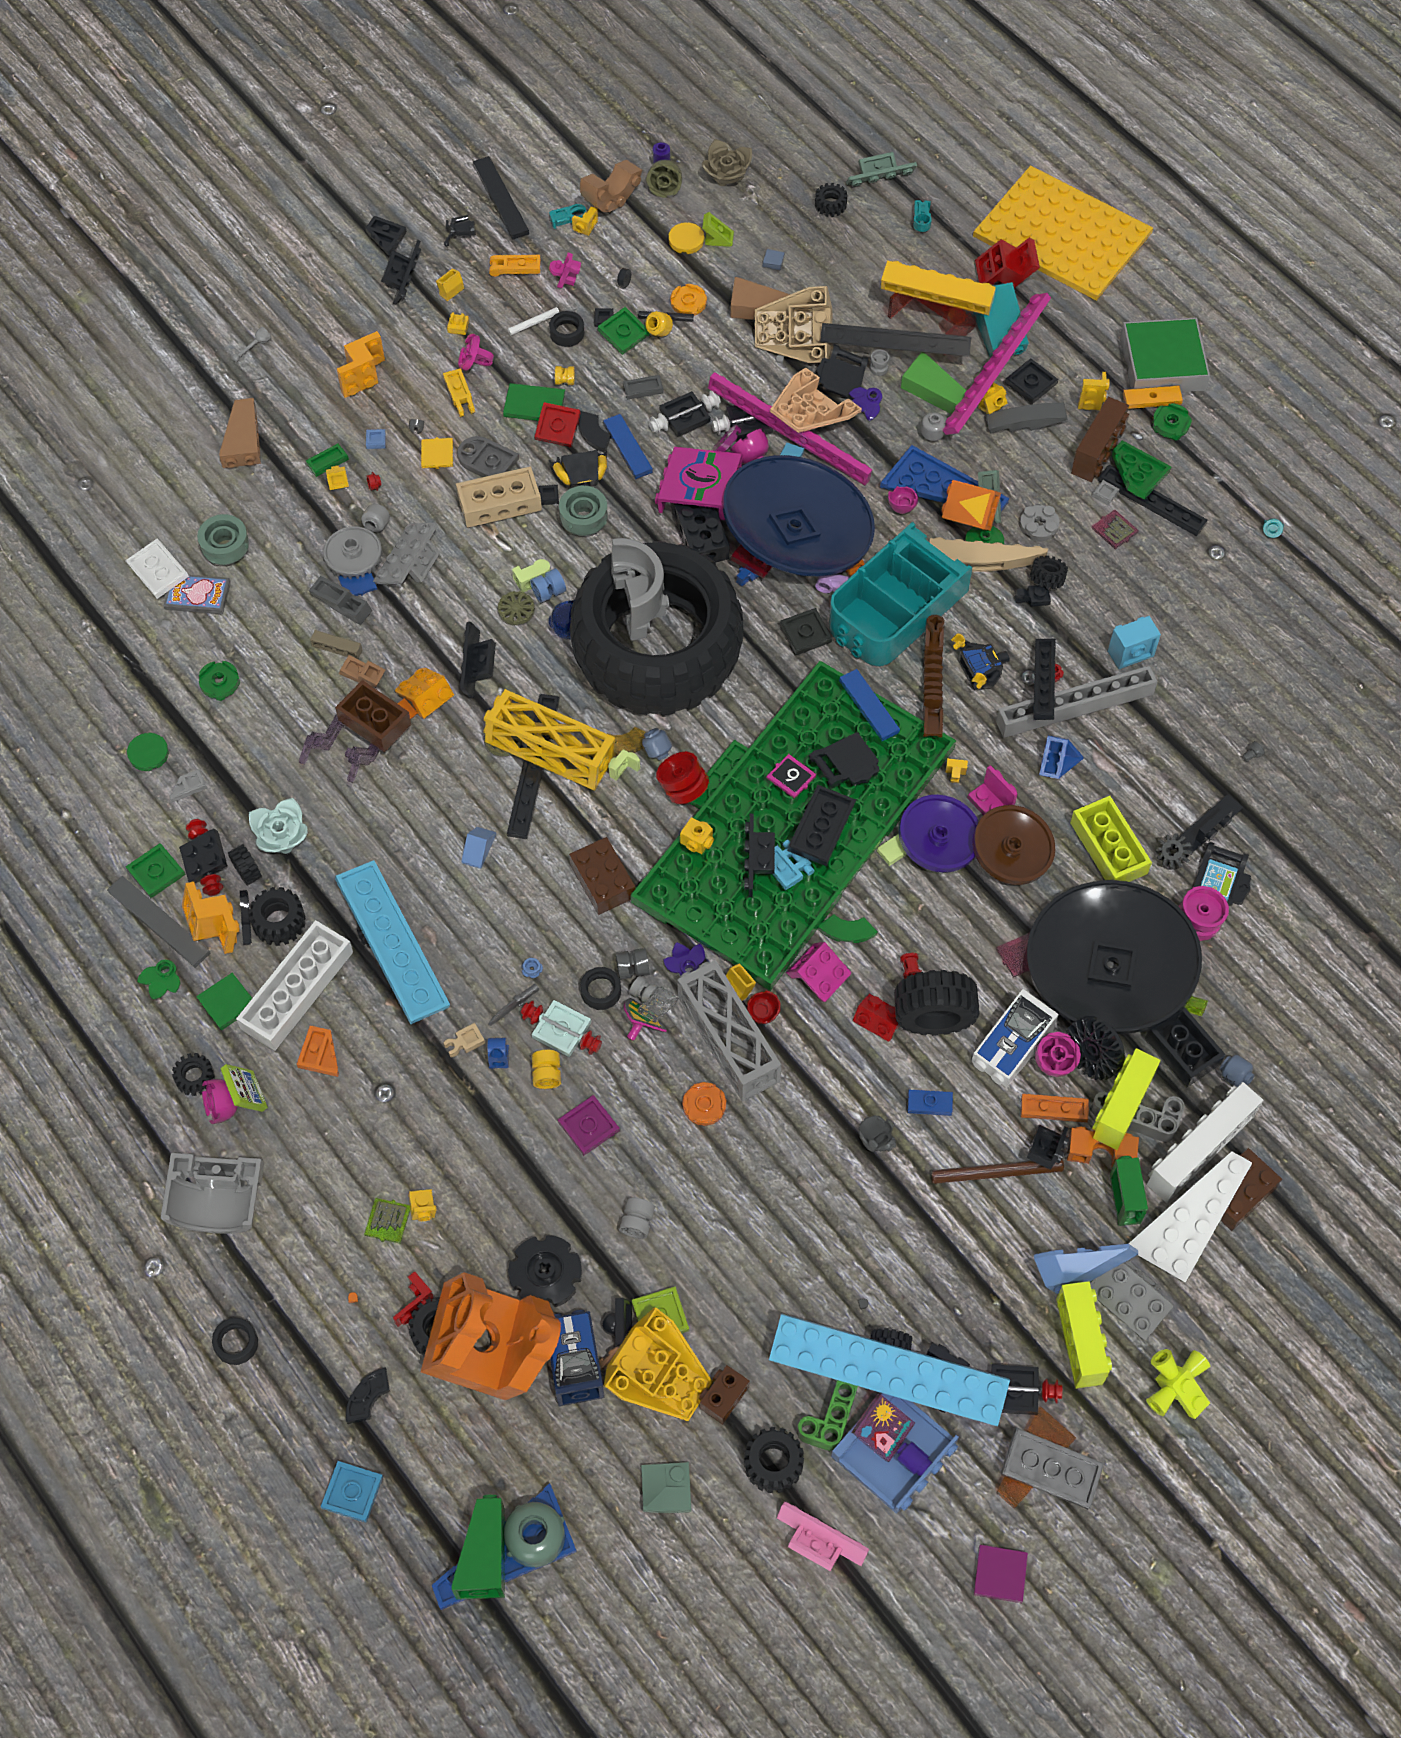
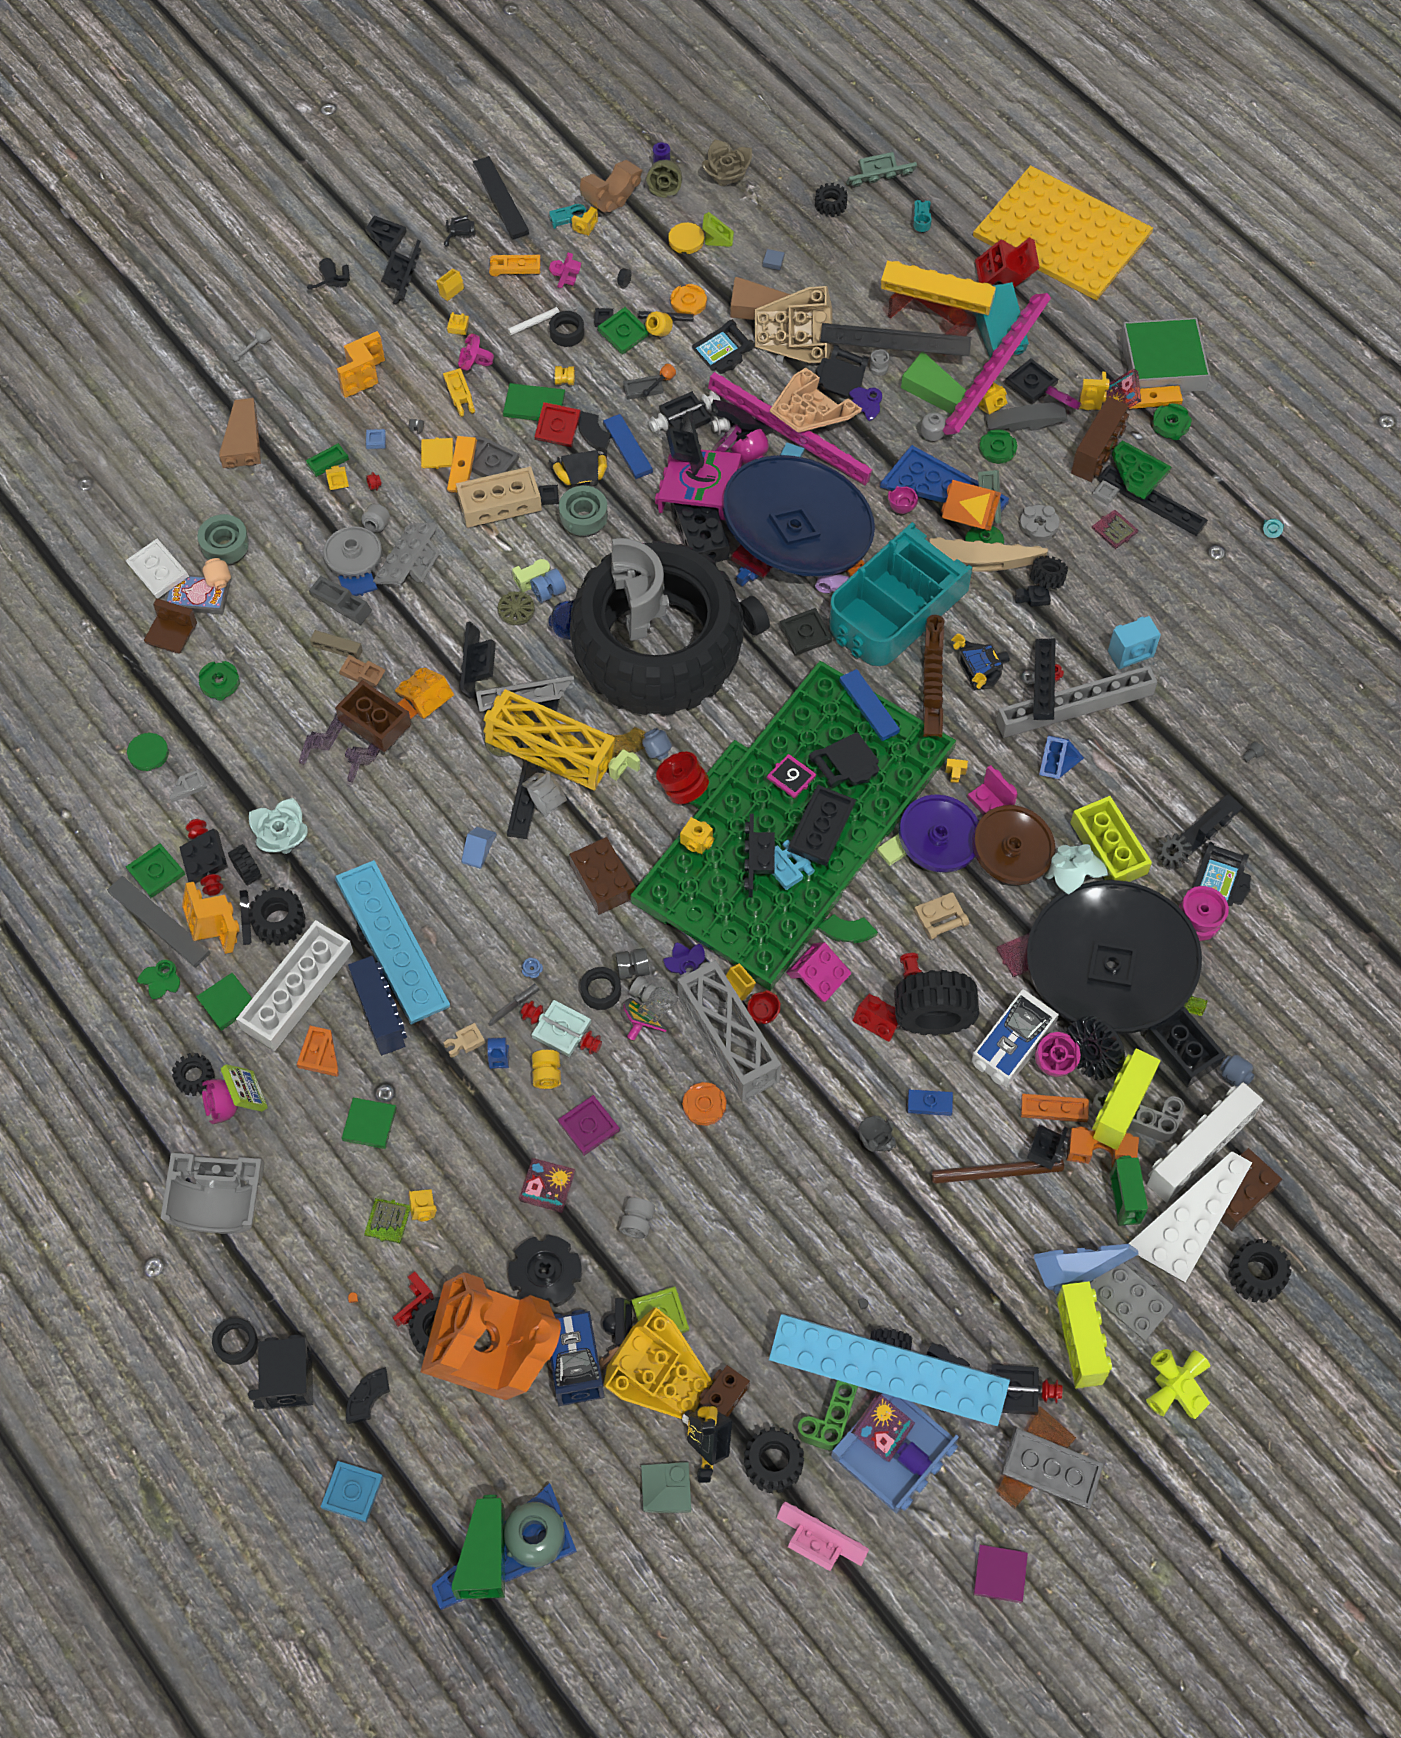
none -> reddish brown bracket [144,598,197,654]
none -> light nougat head [202,558,231,589]
none -> black container [248,1335,313,1410]
none -> black piece [307,258,350,290]
none -> green tile [342,1097,397,1149]
none -> dark blue brick [348,956,407,1056]
none -> light orange tile [447,436,477,493]
none -> light grey wedge [476,675,574,711]
none -> clear pink tile [519,1158,576,1213]
none -> light grey piece [522,772,567,817]
none -> hinge [642,364,676,397]
none -> black bracket [666,411,705,475]
none -> torso [682,1406,732,1483]
none -> black piece [692,319,755,374]
none -> black tile [711,399,759,430]
none -> black tyre [740,596,770,636]
none -> tan plate [914,892,969,940]
none -> green tile [979,429,1018,464]
none -> magenta tile [1045,386,1081,410]
none -> light aqua brick [1045,844,1108,894]
none -> clear pink tile [1105,369,1141,409]
none -> black tyre [1228,1239,1291,1303]

